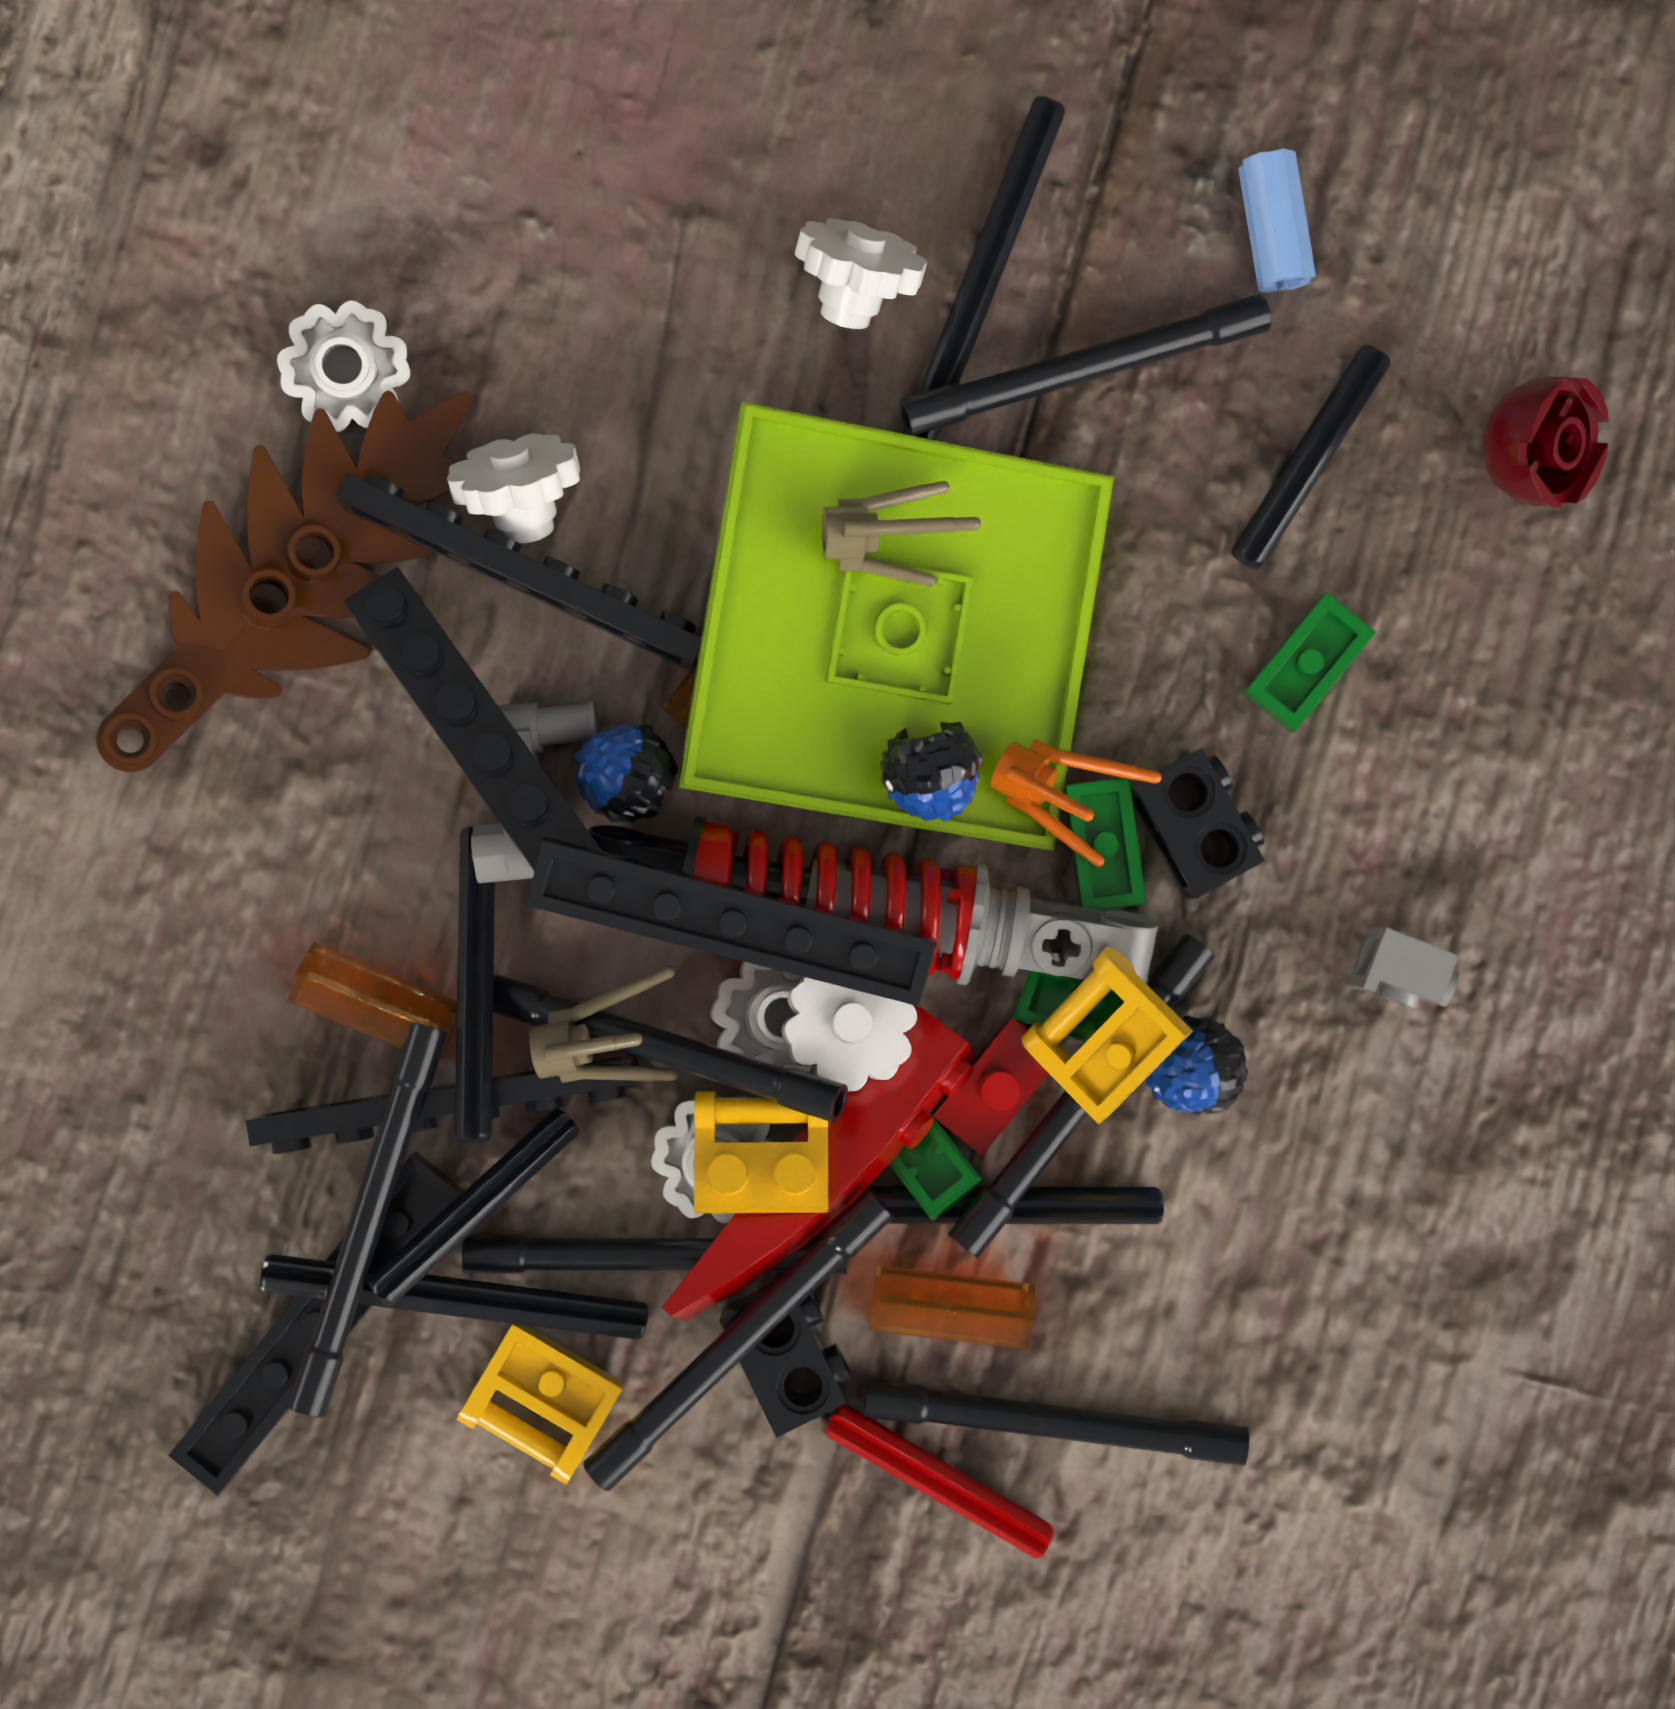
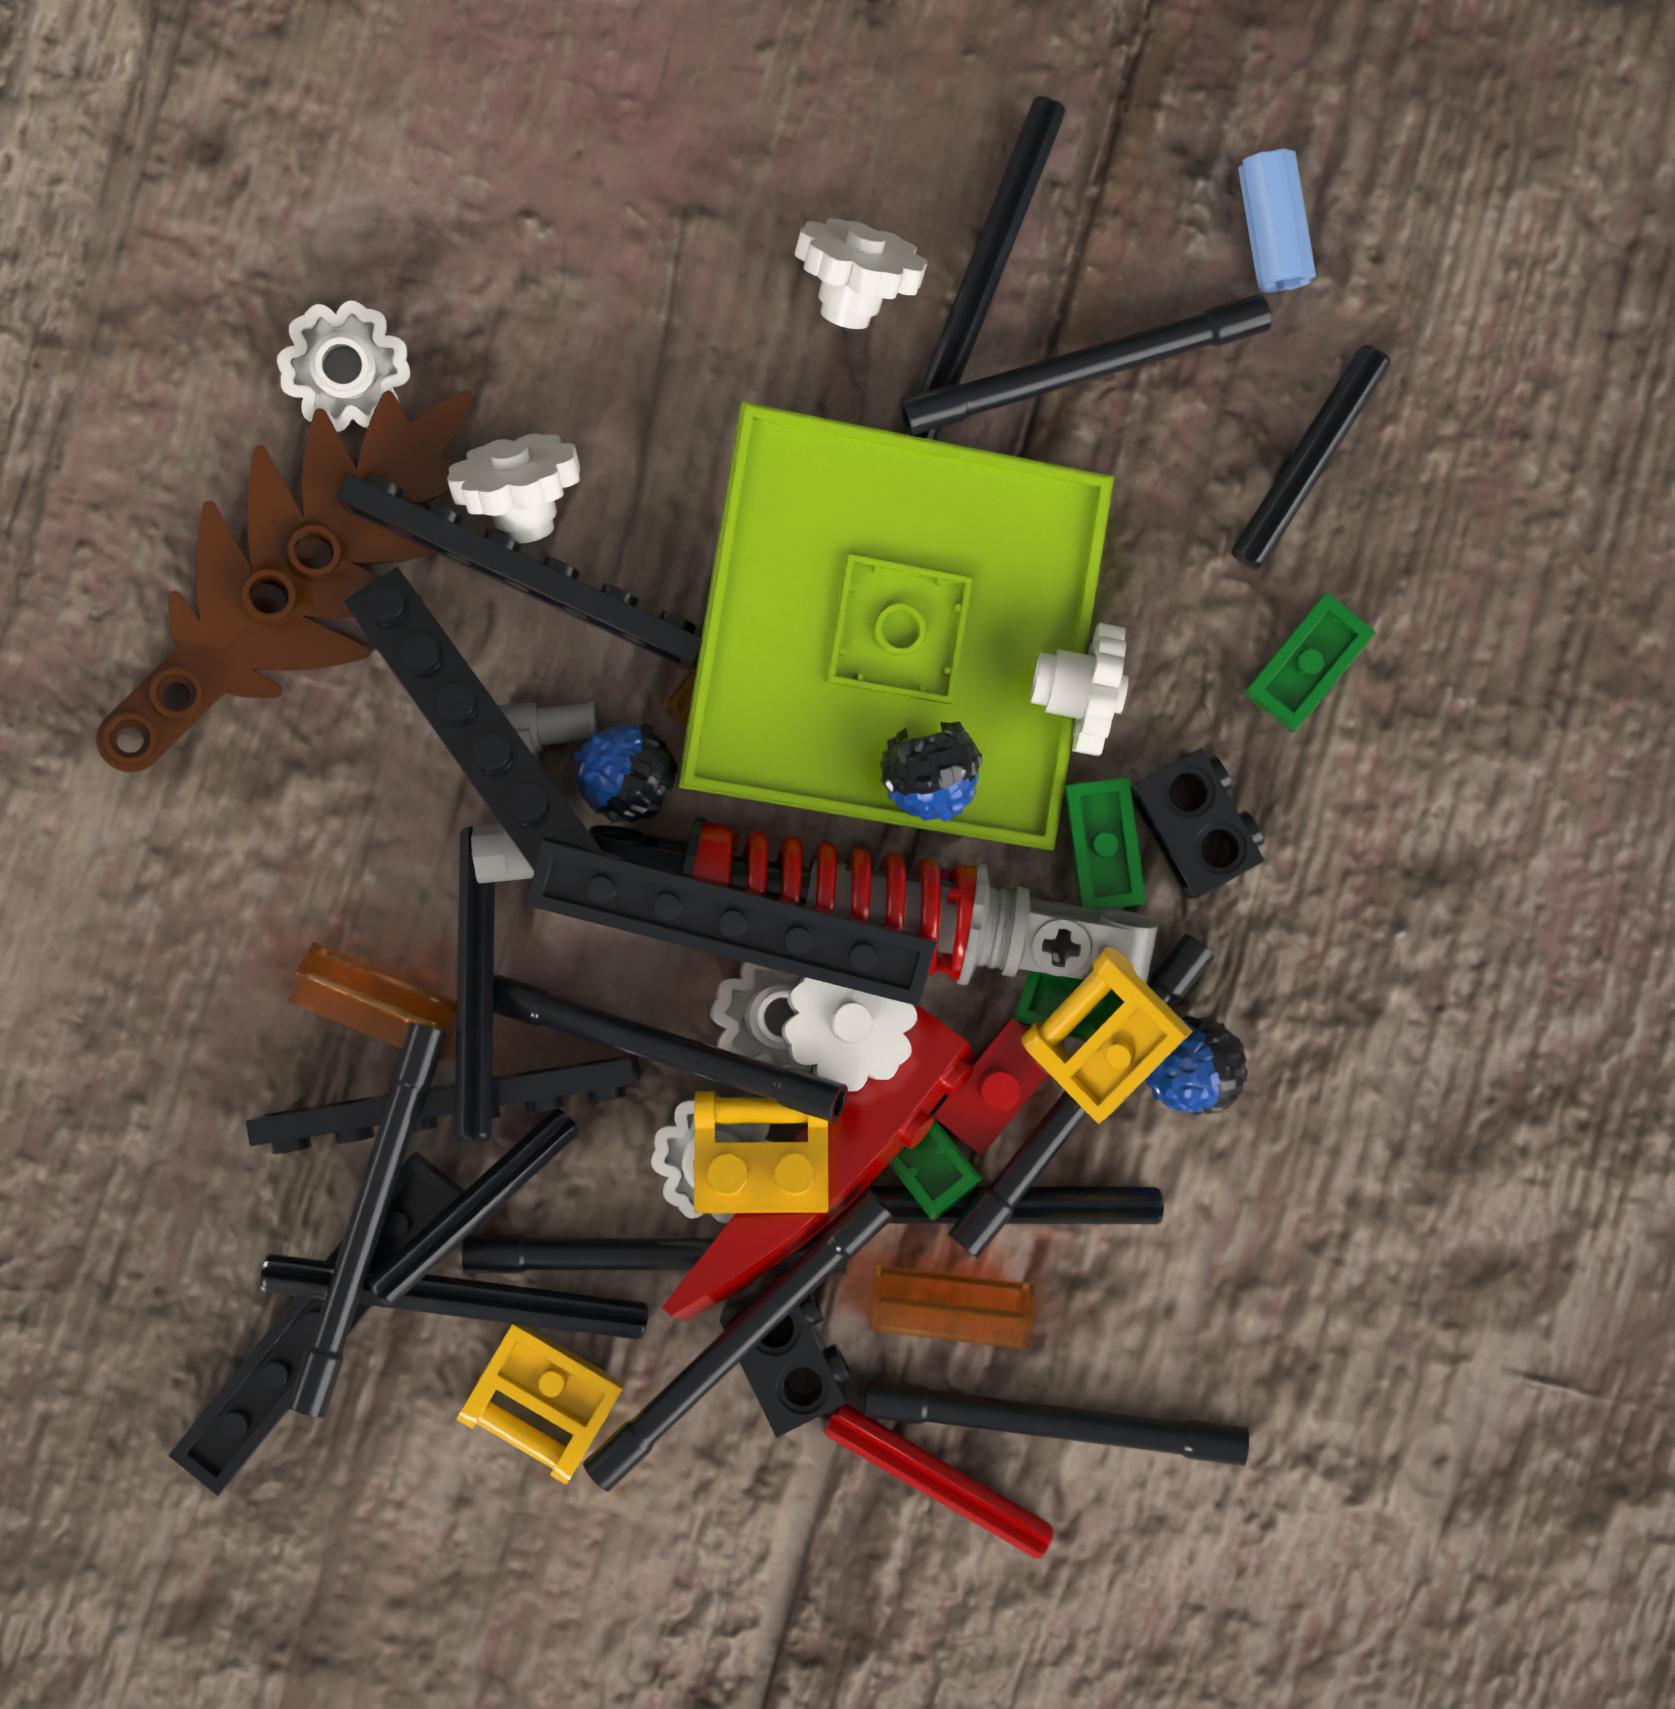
dark tan plant [529,966,679,1083] -> none
dark tan plant [822,481,981,587] -> none
orange plant [990,739,1162,867] -> none
light grey brick [1348,926,1459,1010] -> none
dark red cylinder [1482,377,1609,508] -> none
none -> white plant [1030,623,1129,756]

